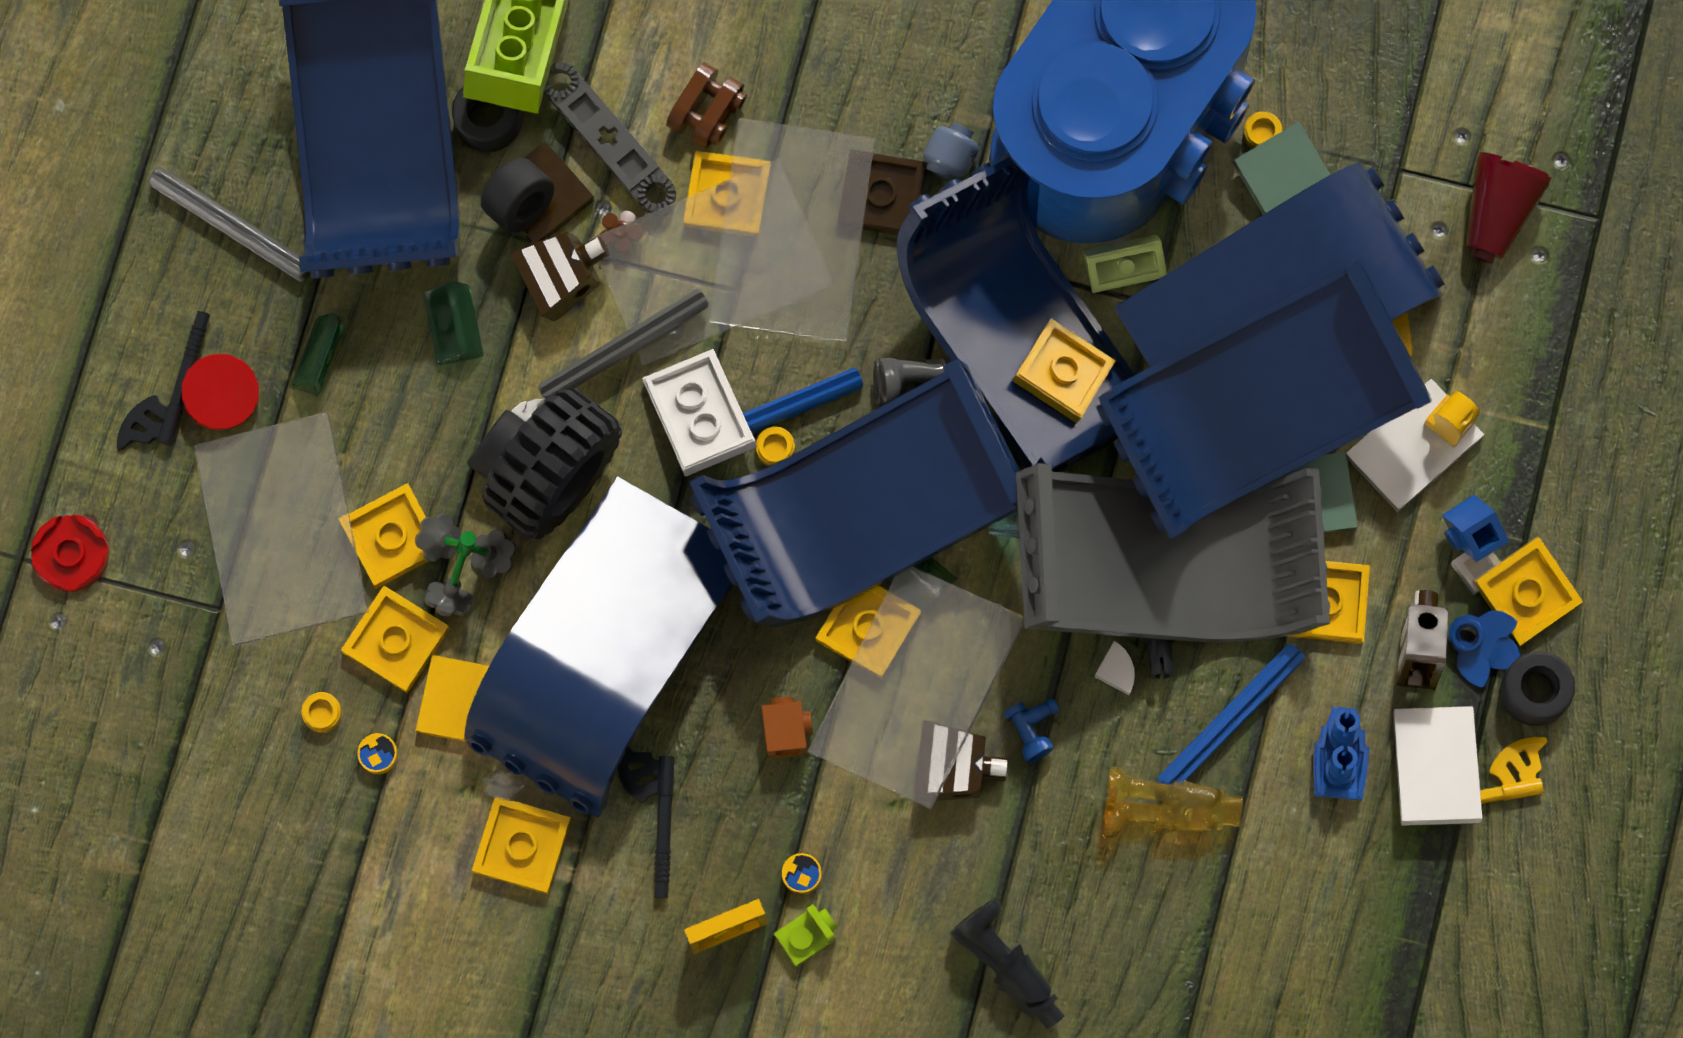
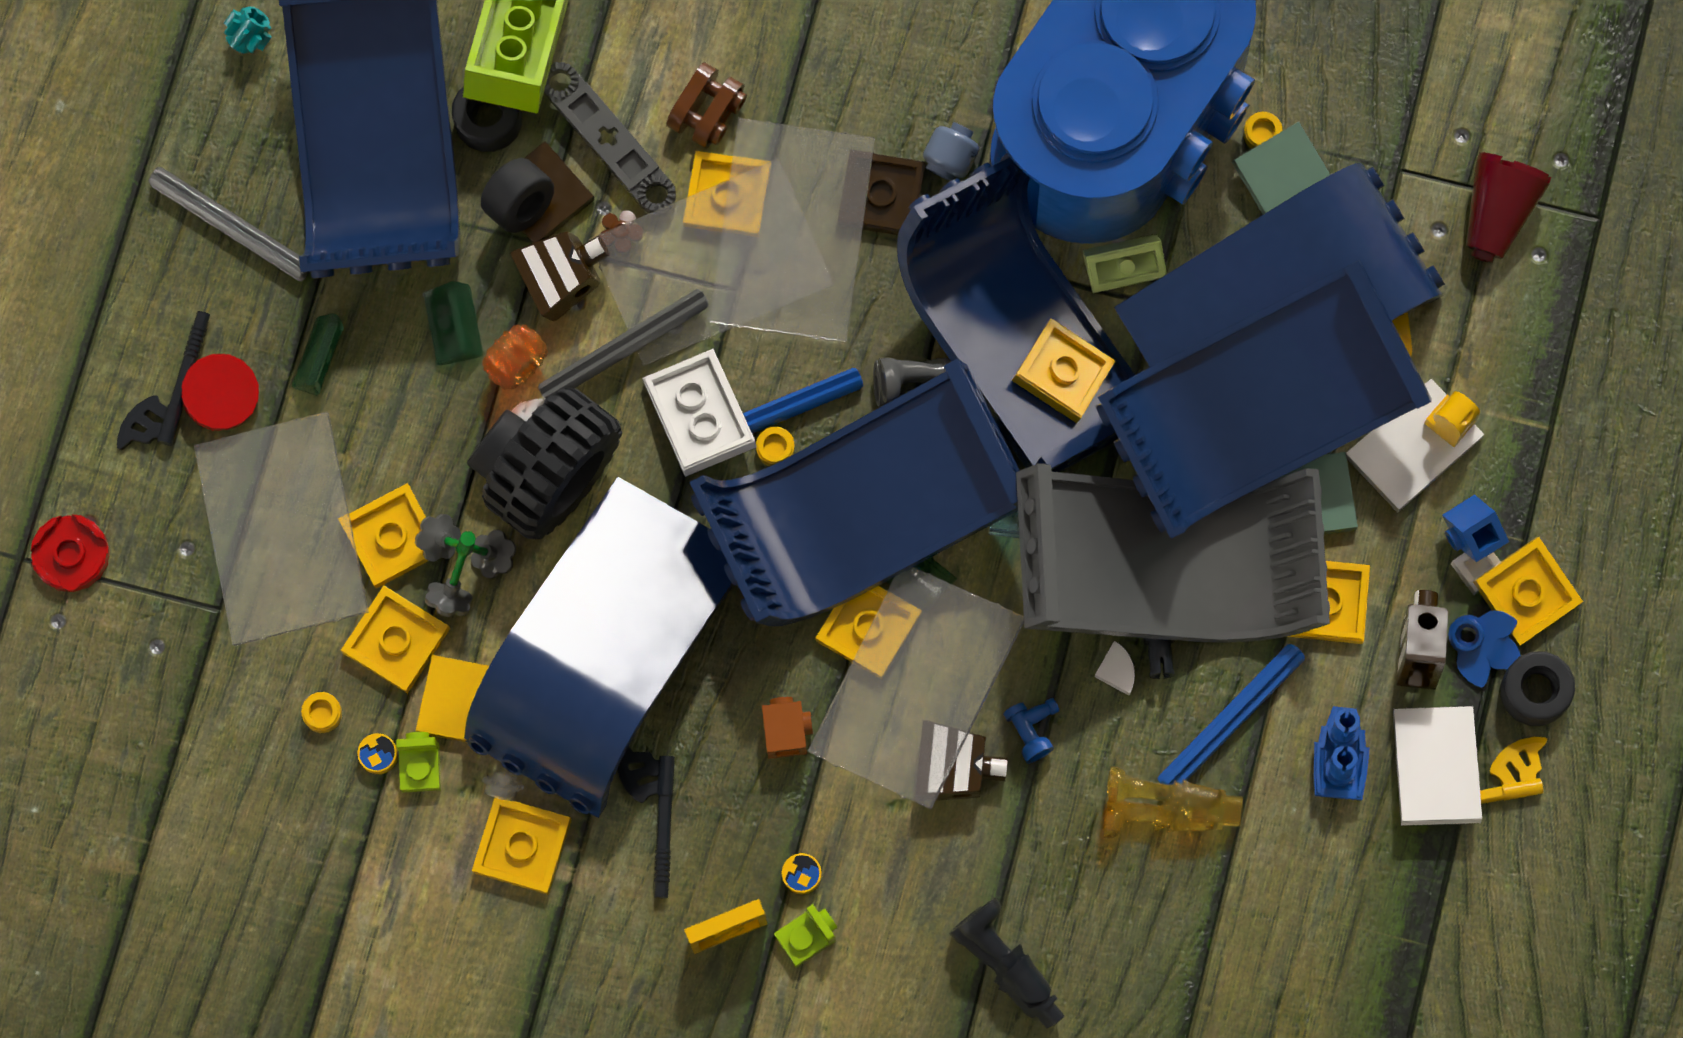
none -> teal gear [224,7,272,54]
none -> lime bracket [396,732,441,793]
none -> clear orange gear [482,324,548,390]

